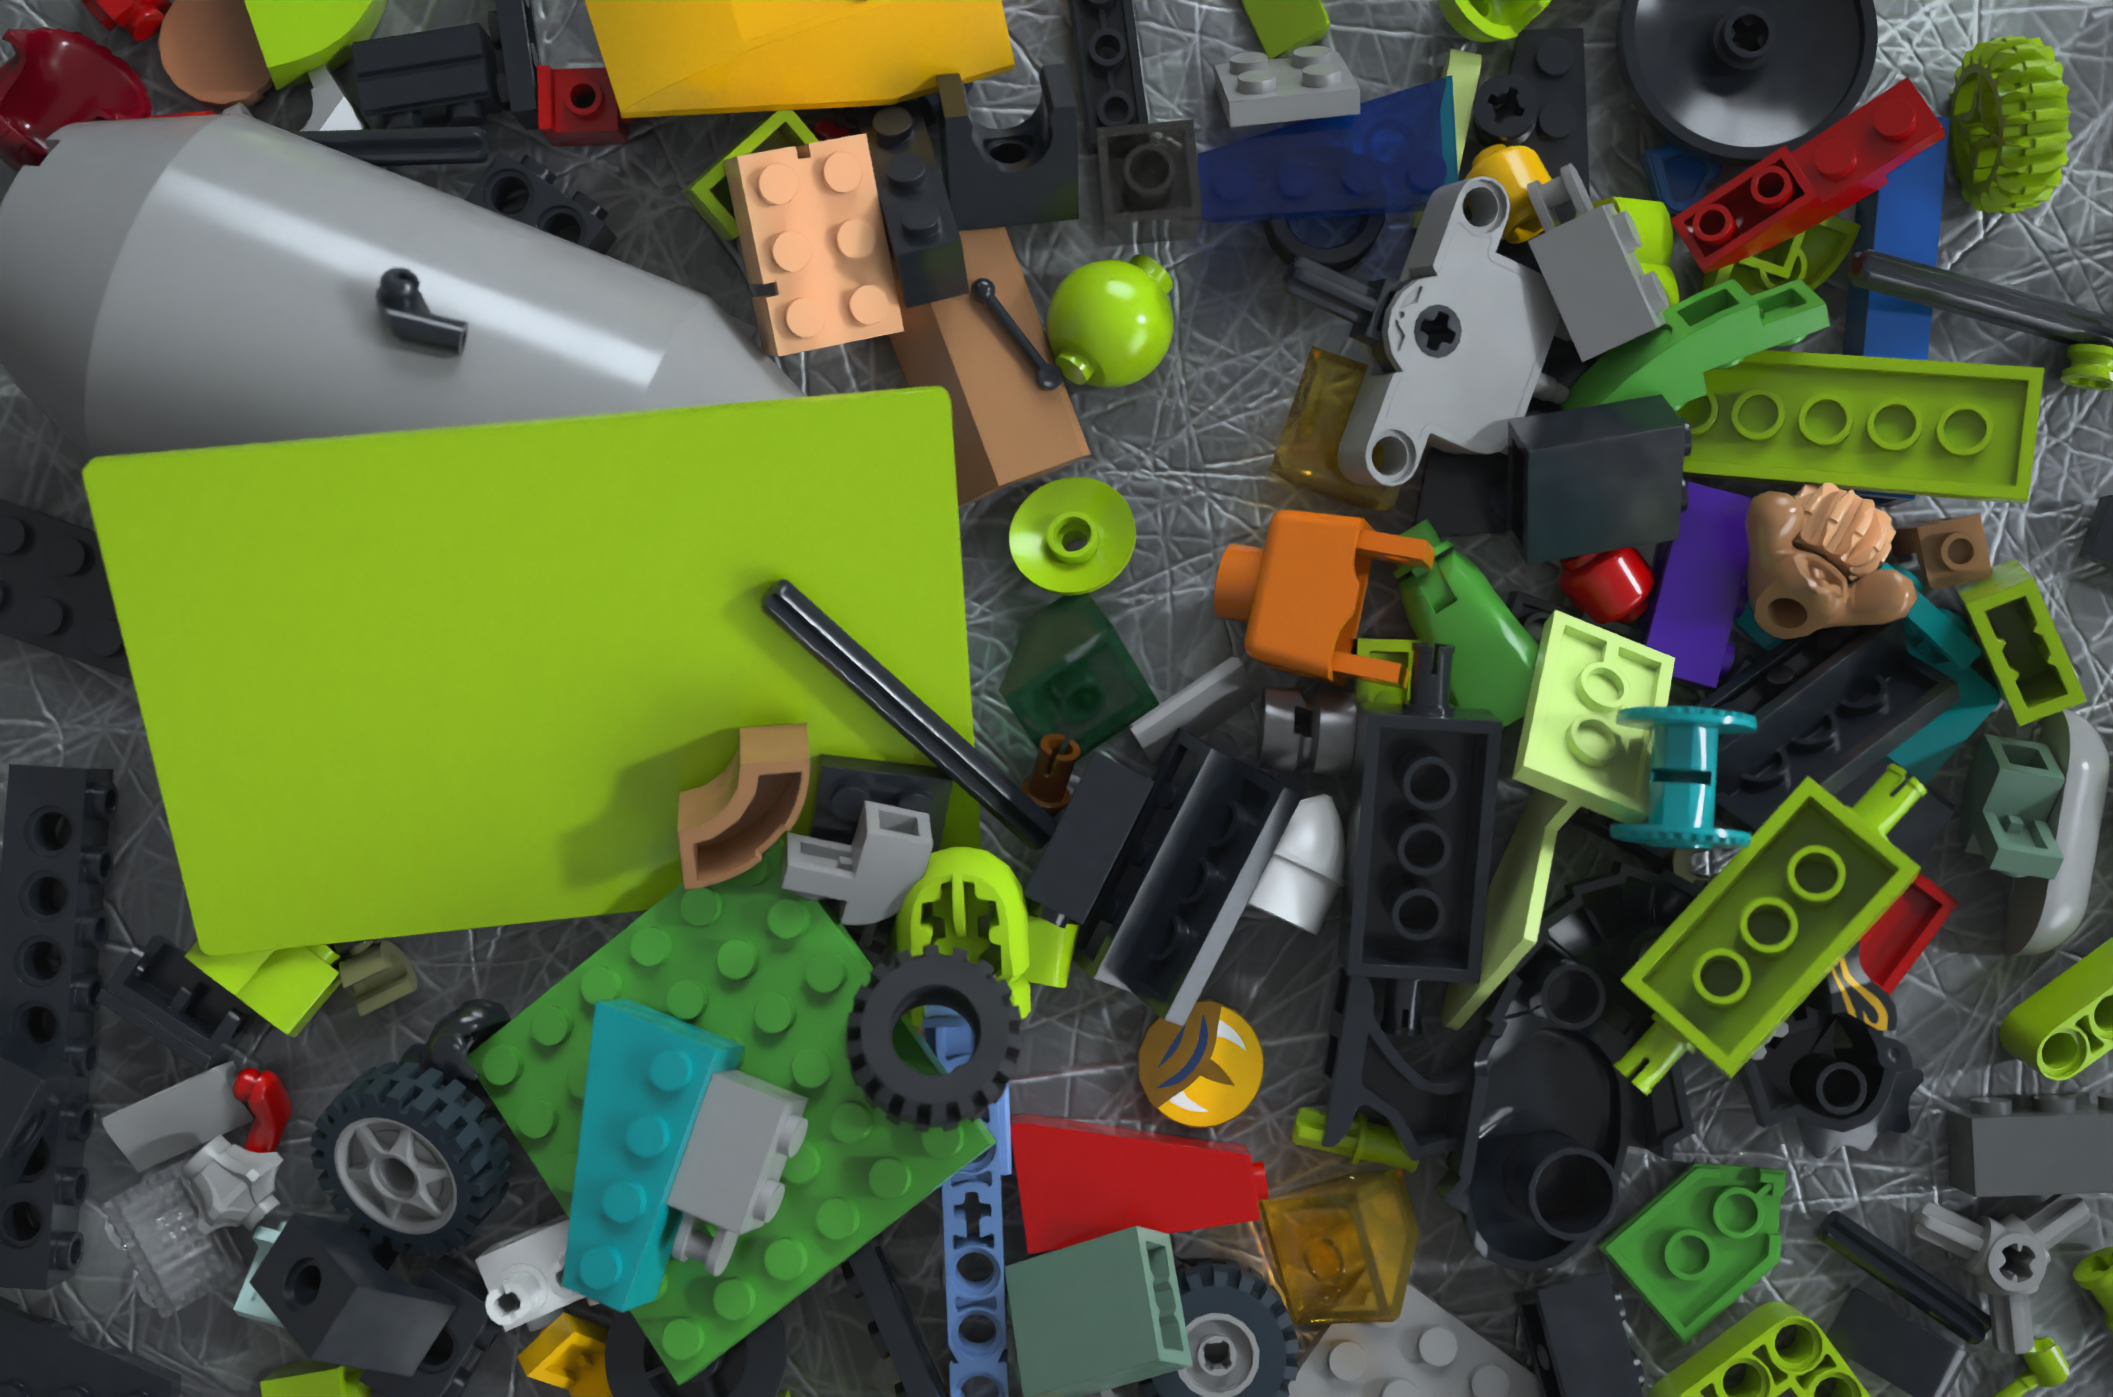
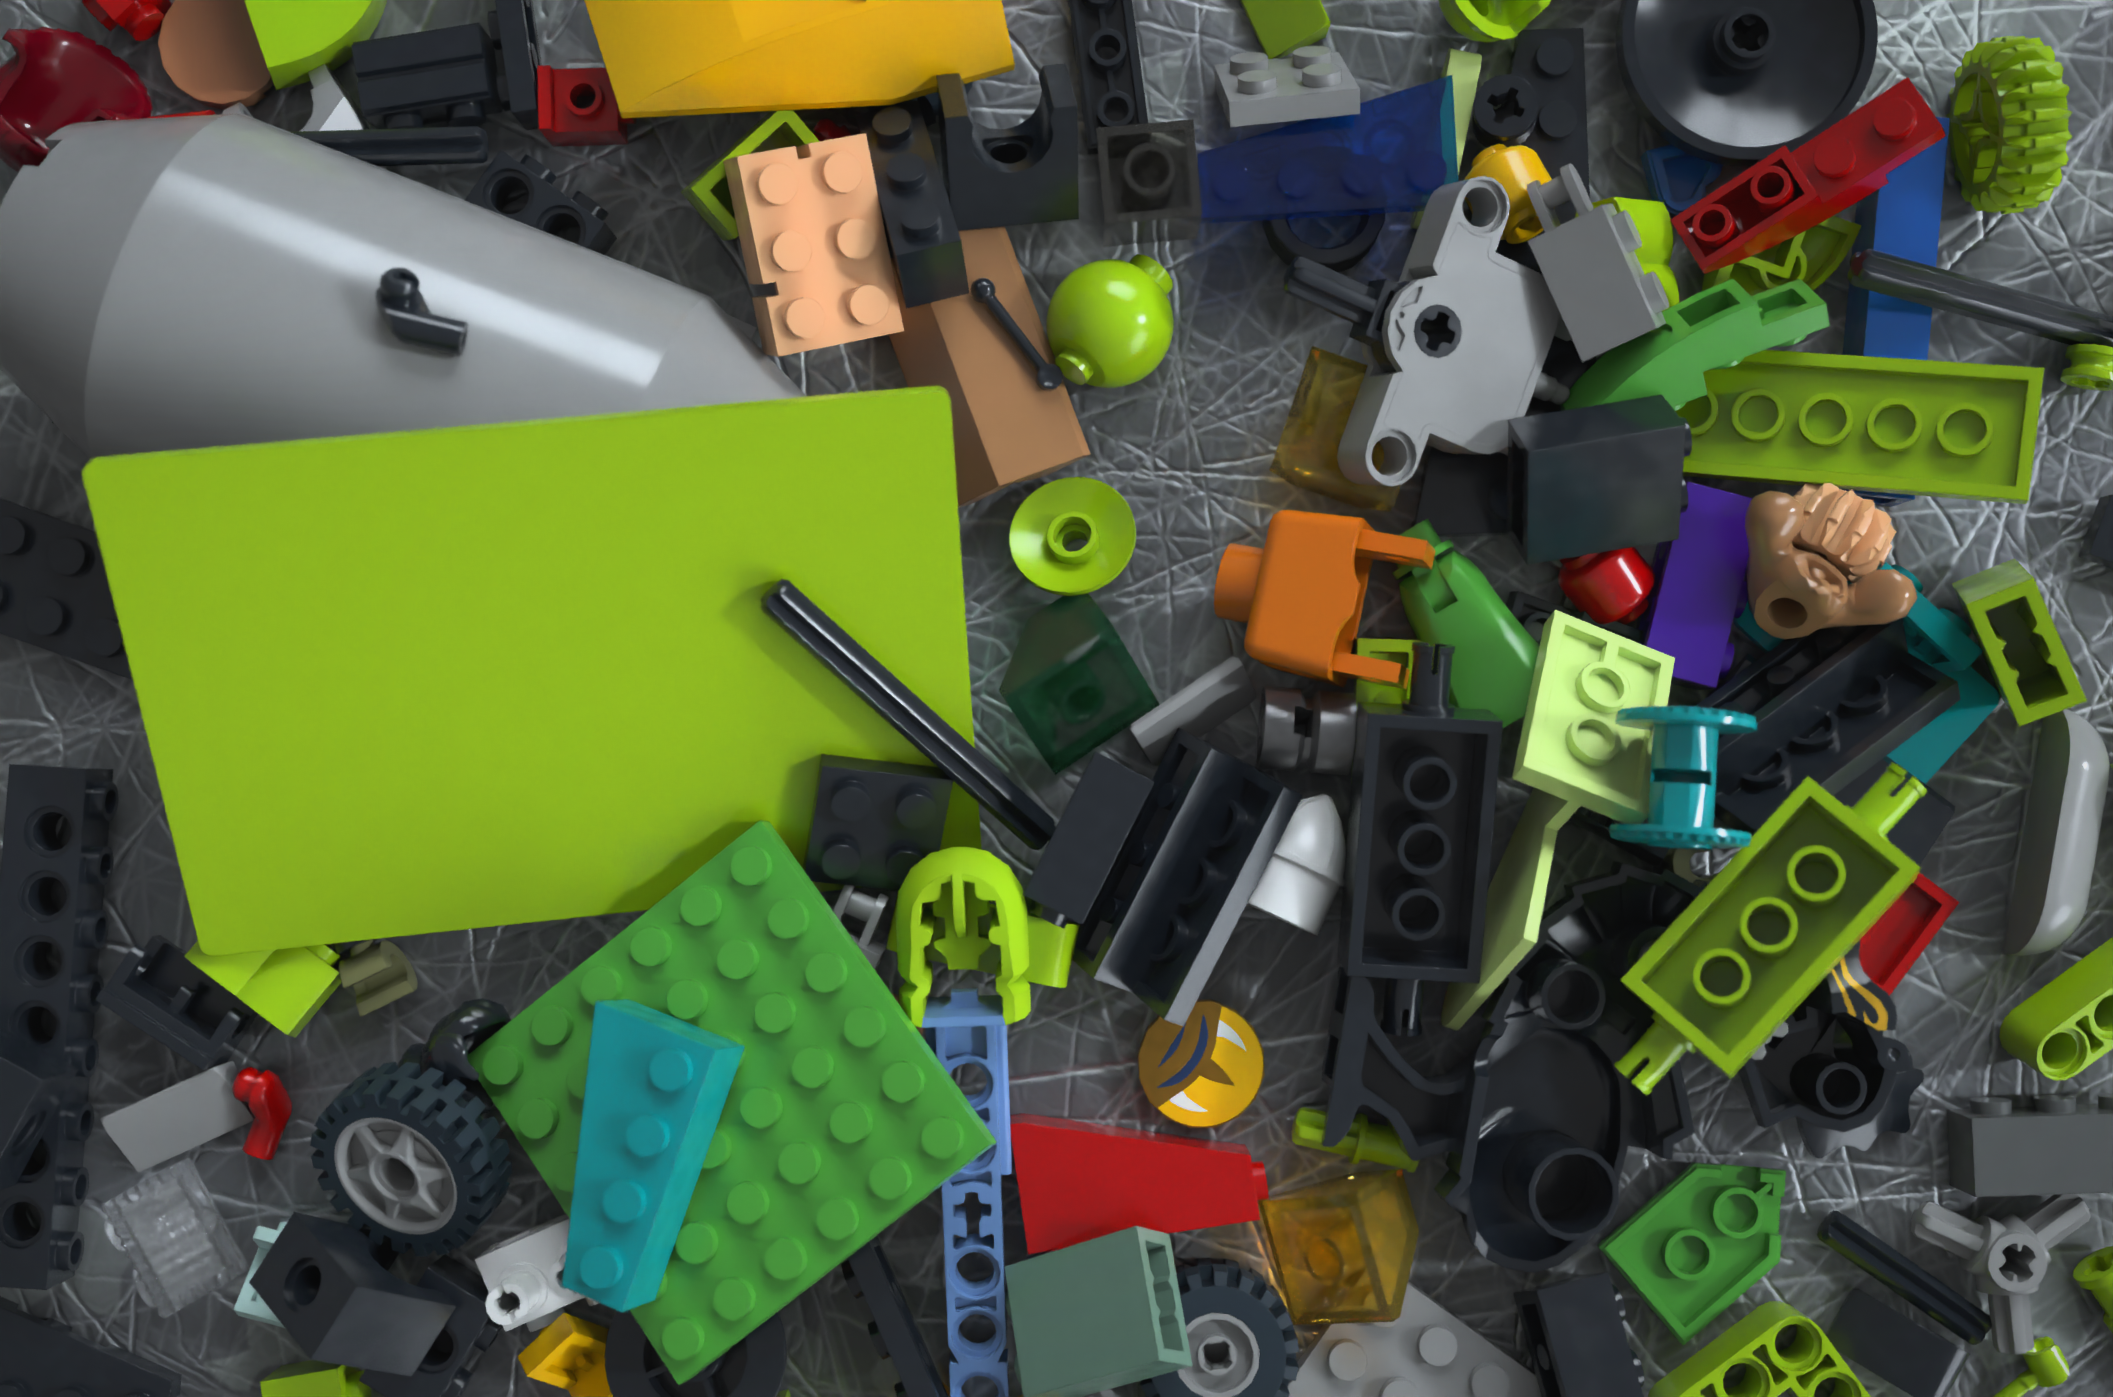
light grey rock [180,1135,285,1235] -> none
light grey brick [666,1070,808,1277] -> none
medium nougat brick [678,722,810,890] -> none
light grey brick [781,800,933,925] -> none
black tyre [847,945,1023,1133] -> none
reddish brown pin [1020,734,1081,817] -> none
medium nougat bracket [1891,513,1992,590] -> none
sand green brick [1959,734,2065,880] -> none

